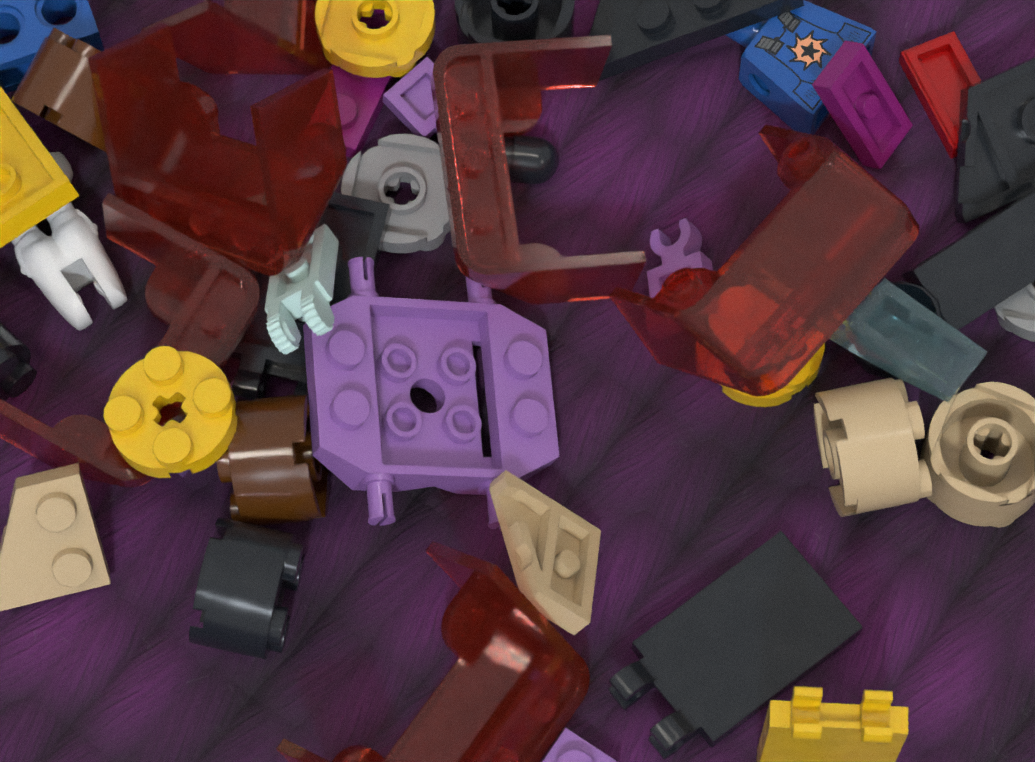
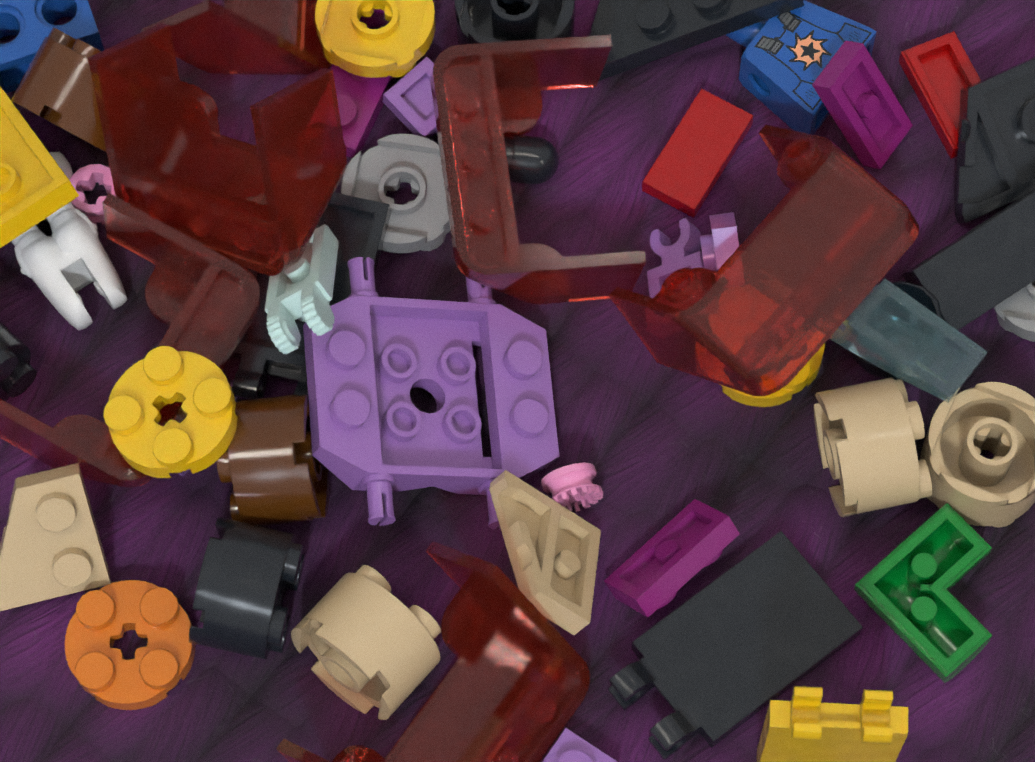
none -> orange plate [65,580,196,710]
none -> bright pink bush [70,164,125,225]
none -> tan brick [291,565,441,720]
none -> bright pink bush [541,462,603,512]
none -> magenta plate [604,499,740,618]
none -> red tile [642,88,754,218]
none -> medium lavender plate [700,212,744,290]
none -> green brick [854,503,992,683]

